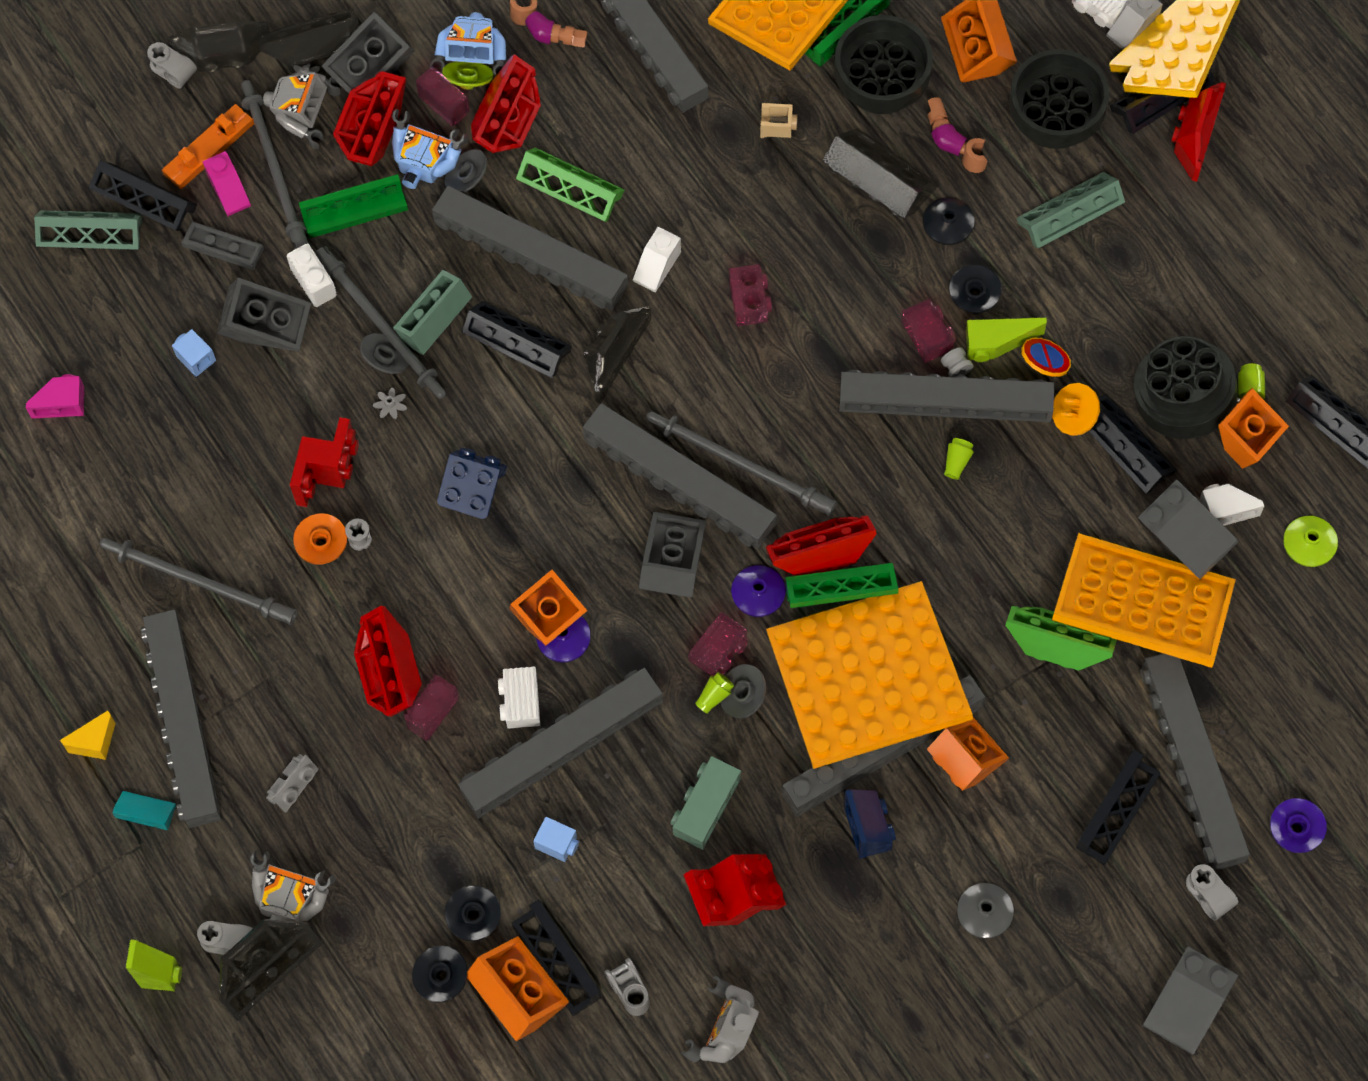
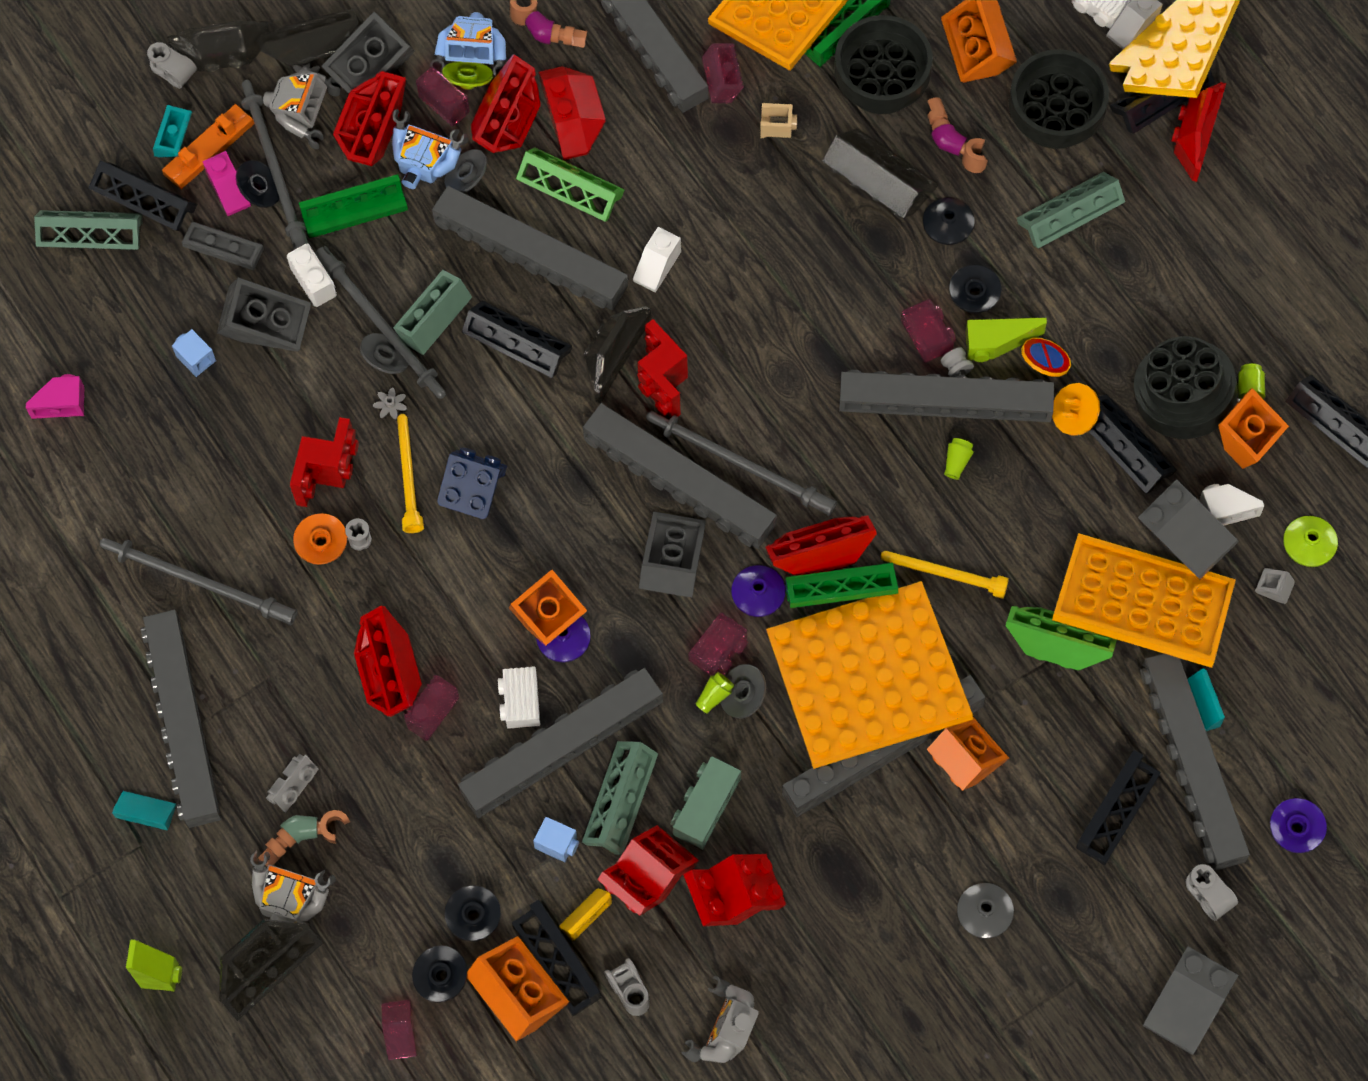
yellow slope [60,711,116,760] -> none
light grey piece [197,921,254,959] -> none
clear pink brick [729,264,772,326] -> none
dark blue slope [844,790,896,859] -> none
none -> teal slope [153,105,192,157]
none -> black dish [236,160,280,208]
none -> nougat piece [258,810,350,867]
none -> clear pink slope [382,999,417,1060]
none -> yellow piece [397,414,424,533]
none -> red wedge [538,66,606,160]
none -> yellow slope [559,888,612,941]
none -> sand green fence [582,741,658,855]
none -> red bracket [597,825,699,916]
none -> red bracket [637,319,688,419]
none -> clear pink brick [702,43,744,103]
none -> yellow piece [881,551,1009,599]
none -> teal slope [1187,668,1225,731]
none -> light grey slope [1255,568,1295,604]

